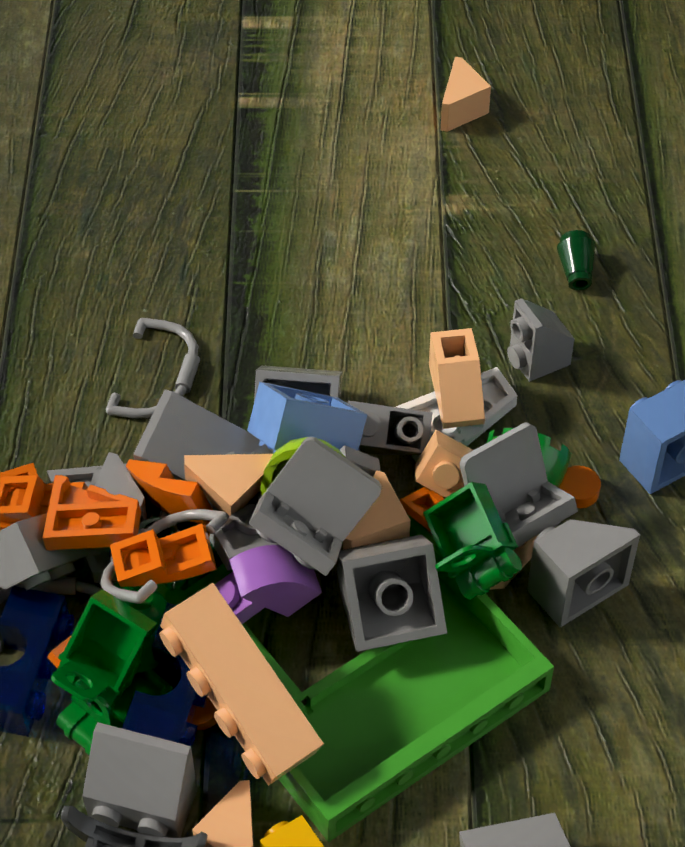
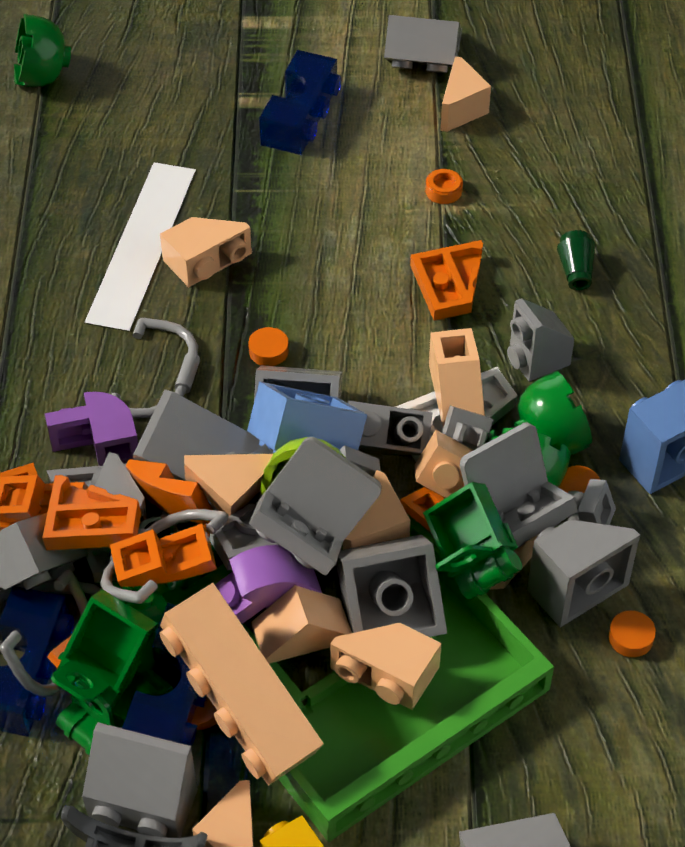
none -> light grey piece [0,569,88,696]
none -> green cylinder [14,14,71,87]
none -> medium lavender brick [45,392,138,466]
none -> white sticker [84,162,196,331]
none -> light nougat slope [160,217,252,288]
none -> orange tile [248,327,289,366]
none -> light nougat slope [251,585,352,664]
none -> clear blue arch [259,50,342,155]
none -> light nougat slope [330,623,441,710]
none -> light grey slope [384,15,462,73]
none -> orange wing [410,240,483,321]
none -> orange tile [425,169,463,204]
none -> light grey tile [441,405,493,450]
none -> green cylinder [514,371,592,455]
none -> light grey tile [568,479,616,525]
none -> orange tile [608,610,656,657]

